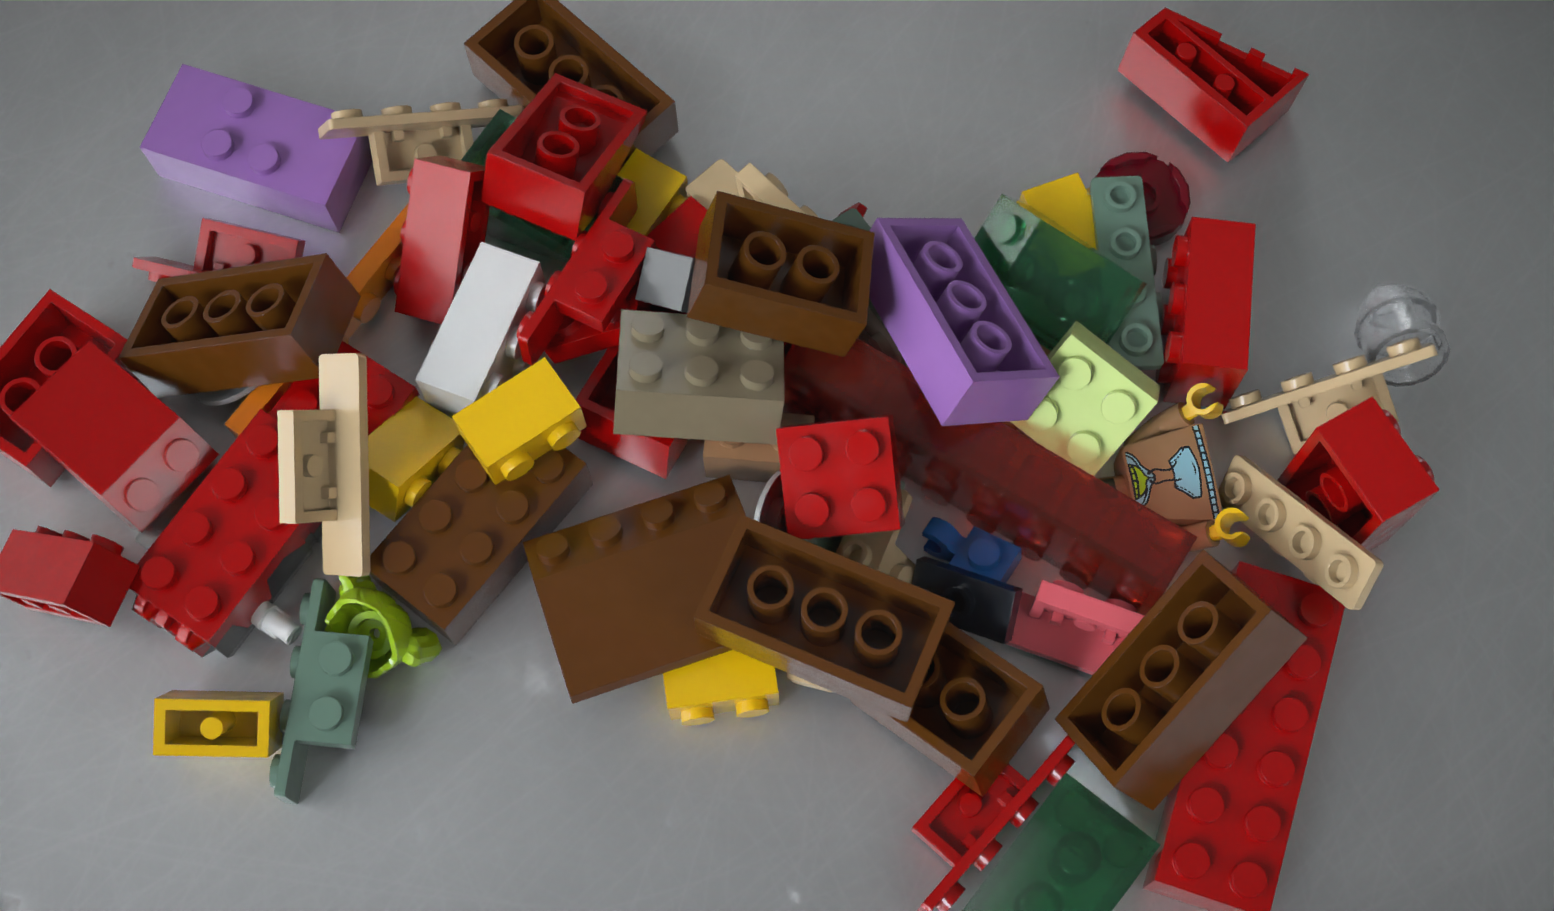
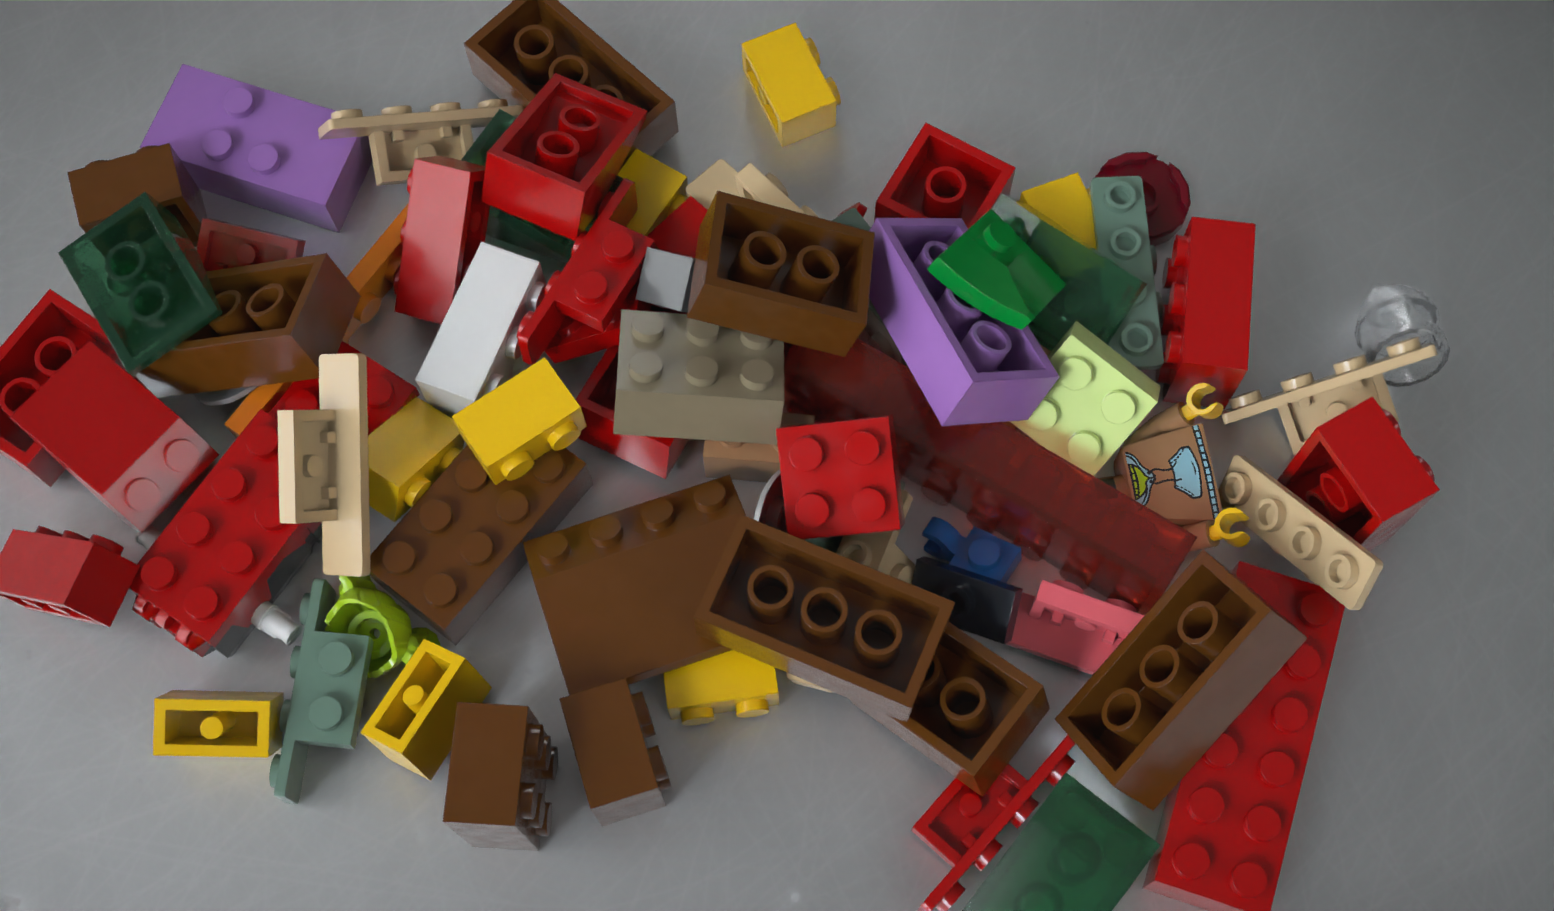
red wedge [1118,7,1309,163] -> none
none -> clear green slope [58,191,223,376]
none -> reddish brown brick [67,143,207,270]
none -> yellow brick [360,639,492,781]
none -> reddish brown brick [442,702,558,851]
none -> reddish brown brick [559,678,672,827]
none -> yellow brick [741,22,841,147]
none -> red brick [874,122,1016,229]
none -> green plate [927,209,1067,330]

